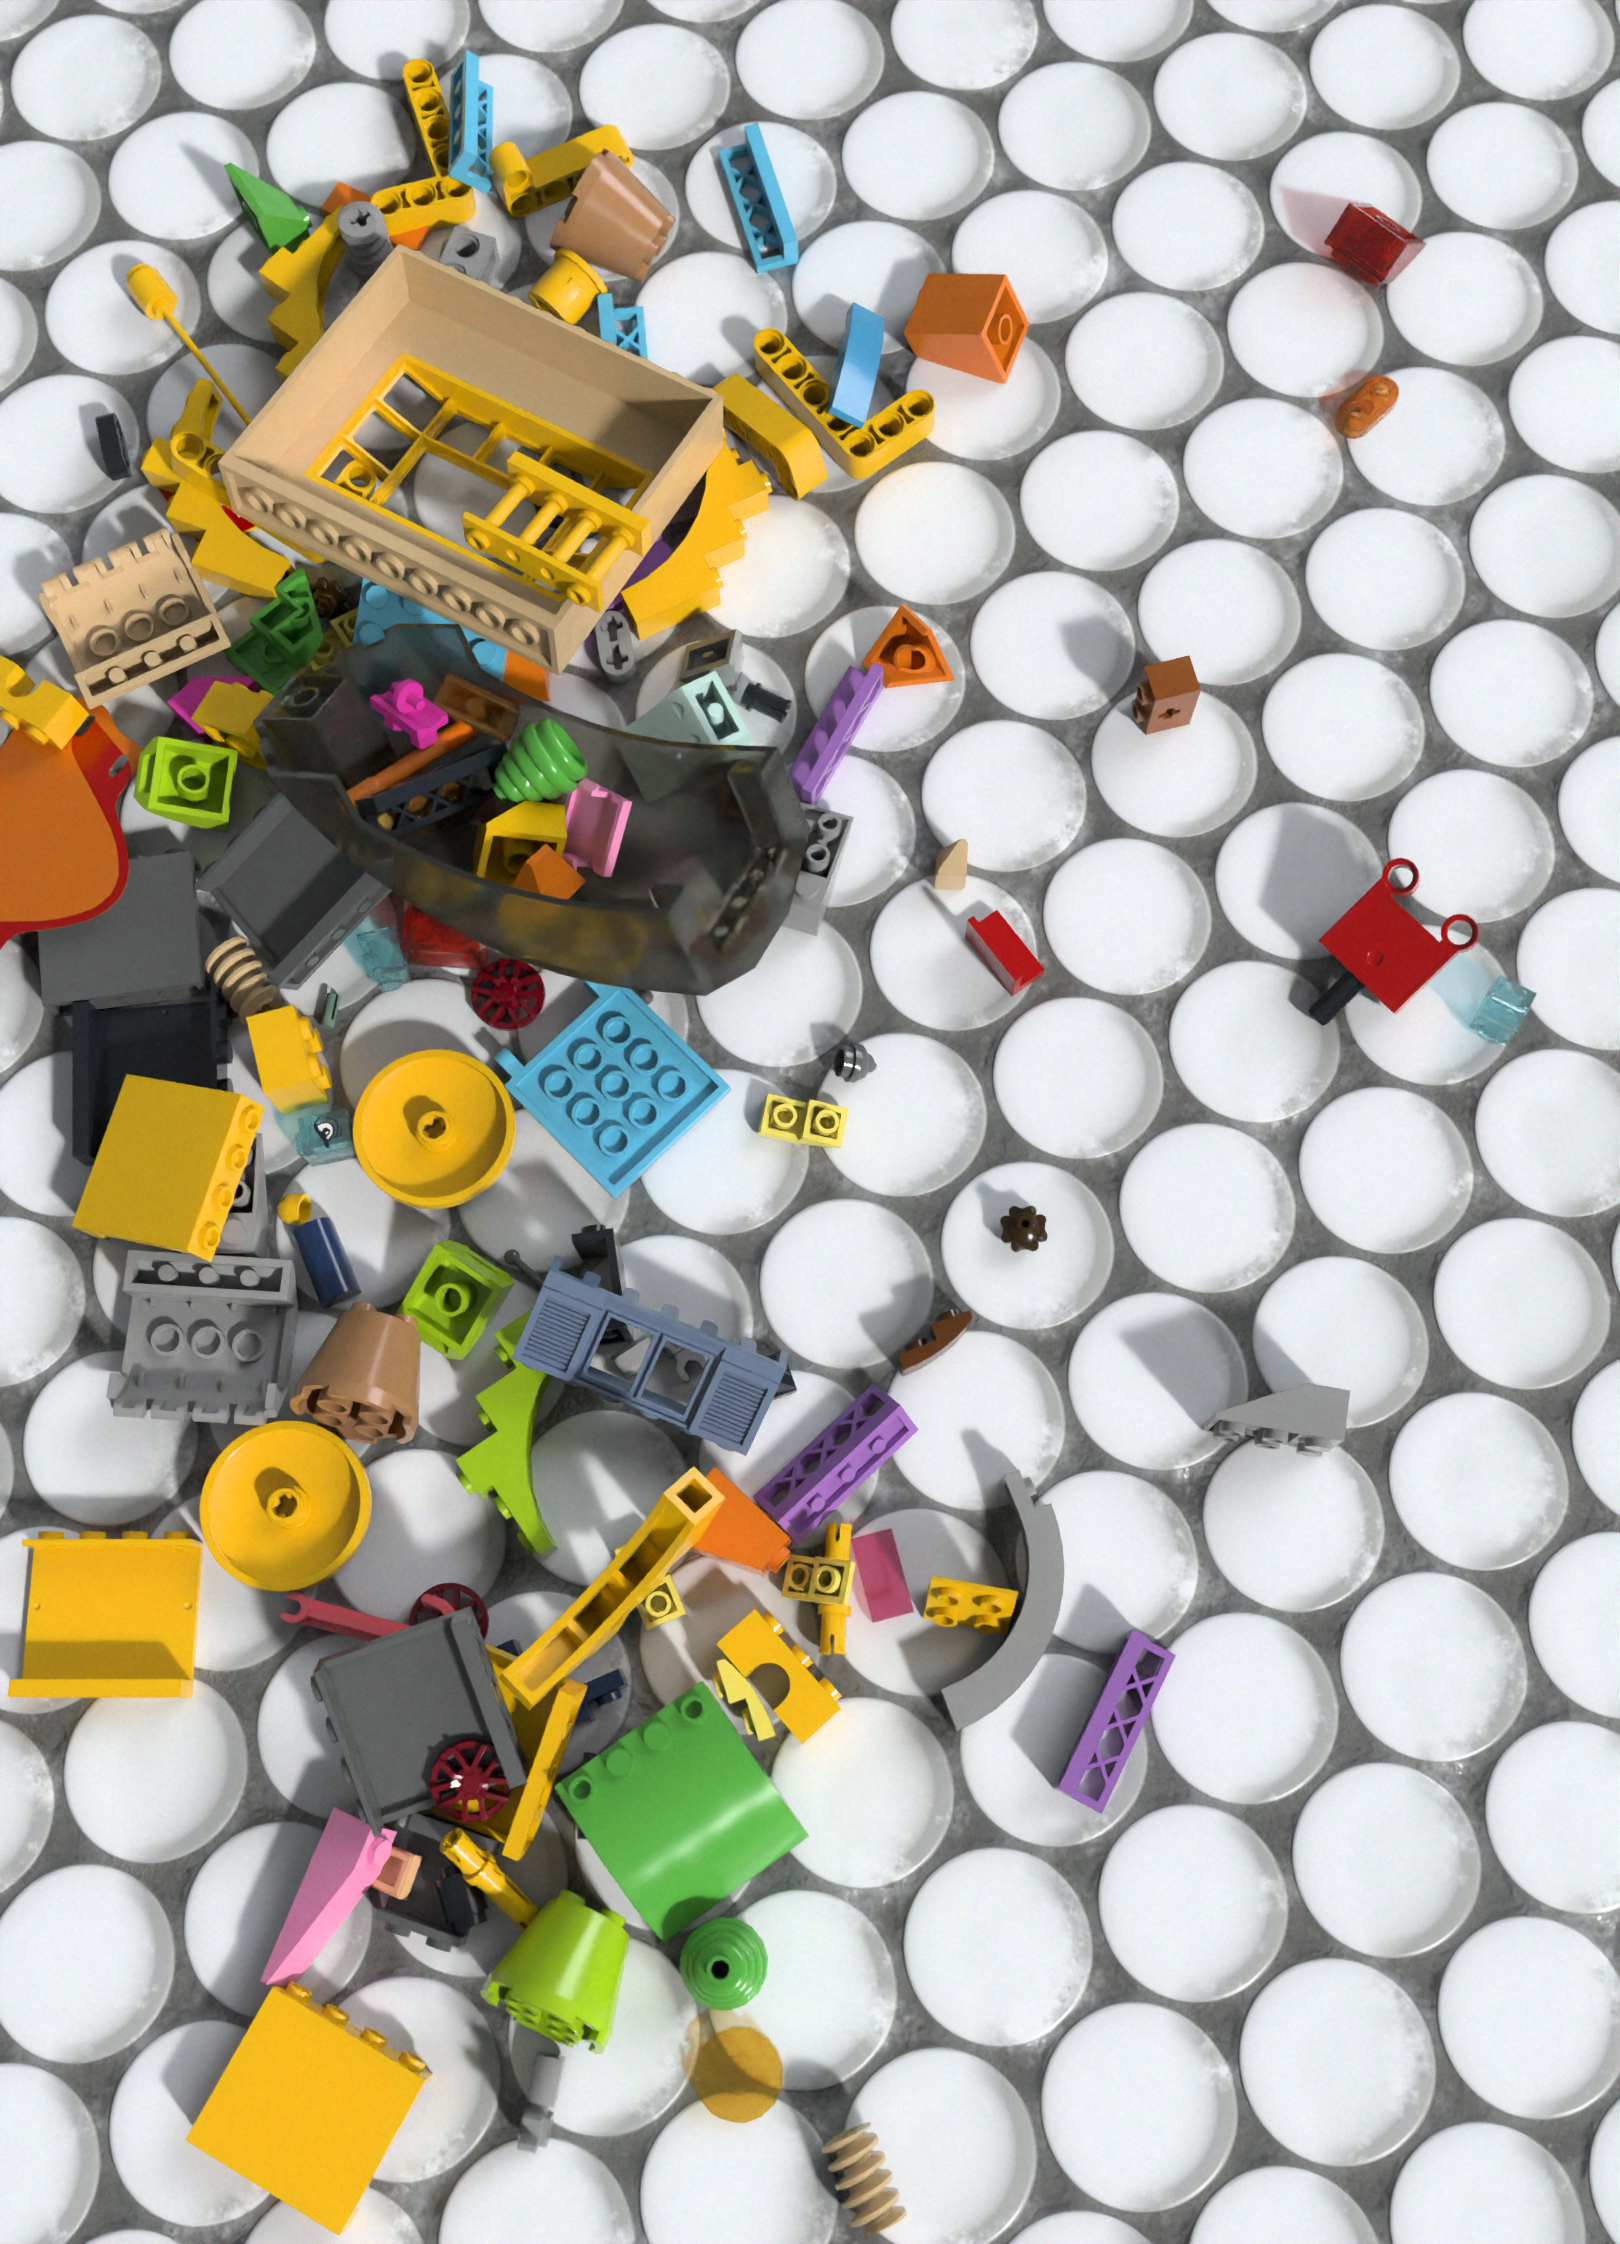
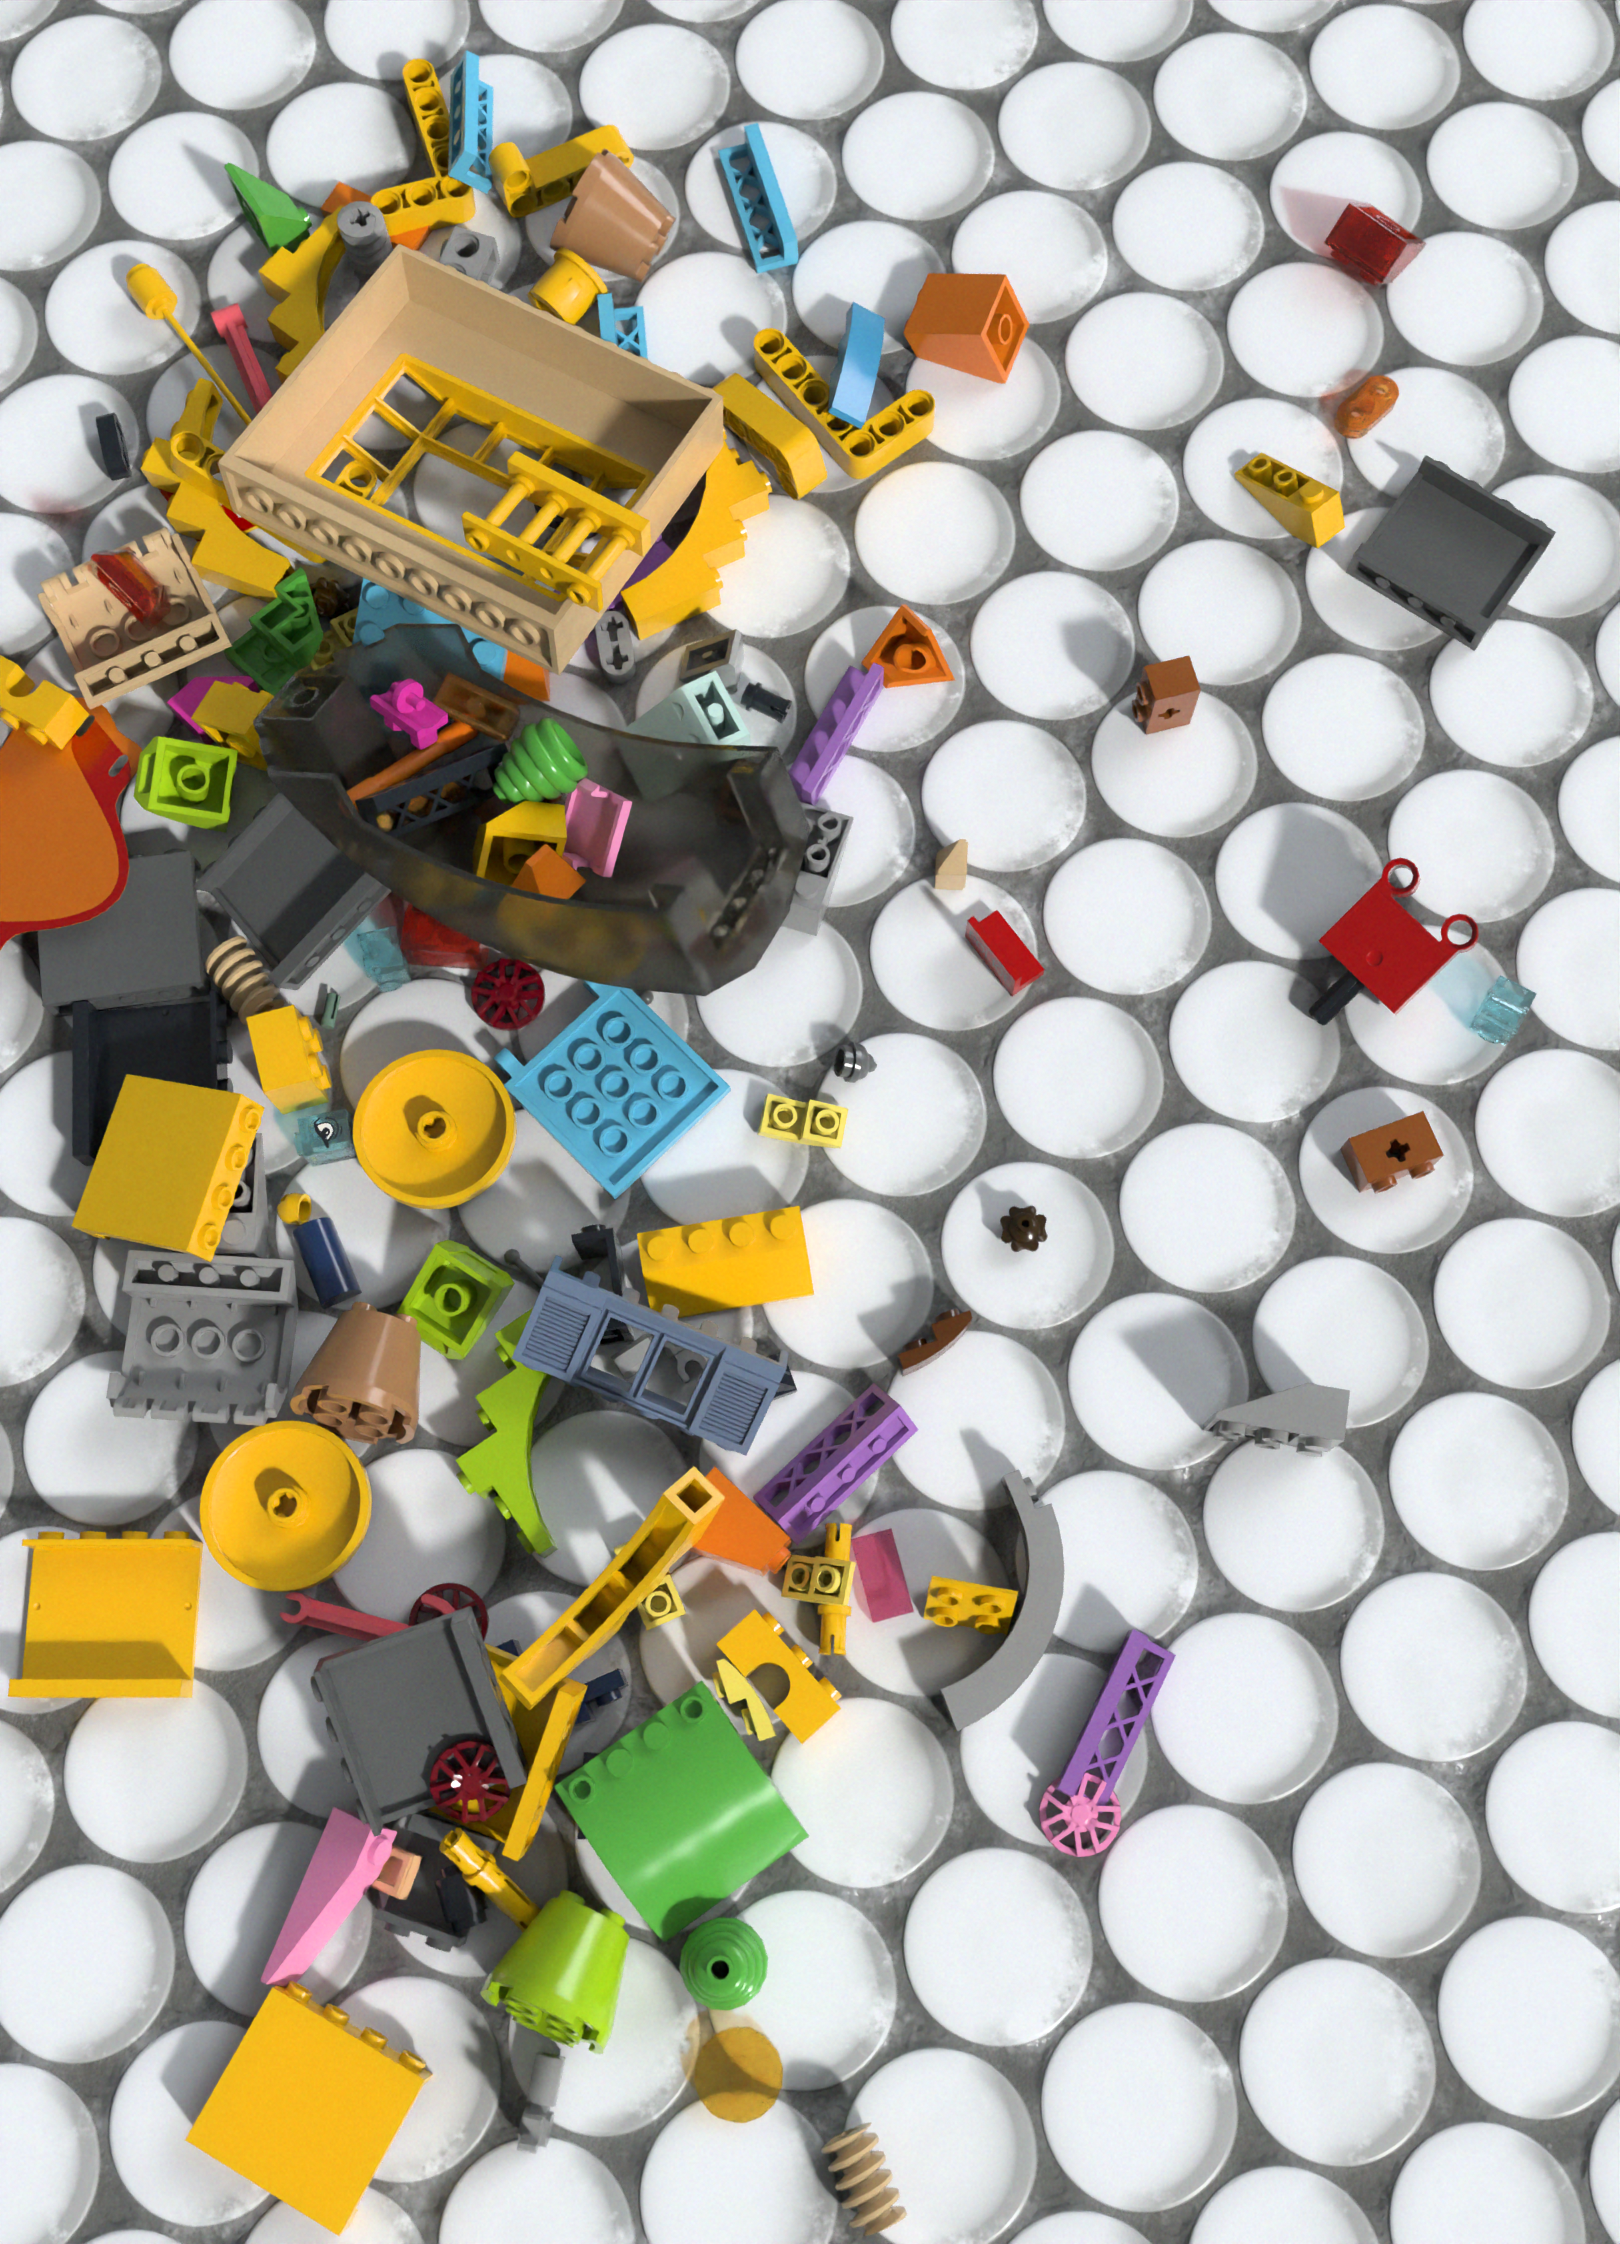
none -> clear red slope [90,549,171,631]
none -> coral piece [211,303,273,414]
none -> yellow slope [637,1206,814,1319]
none -> bright pink wheel [1039,1772,1121,1857]
none -> yellow slope [1234,452,1345,549]
none -> dark orange brick [1340,1111,1444,1194]
none -> dark grey panel [1346,455,1556,651]

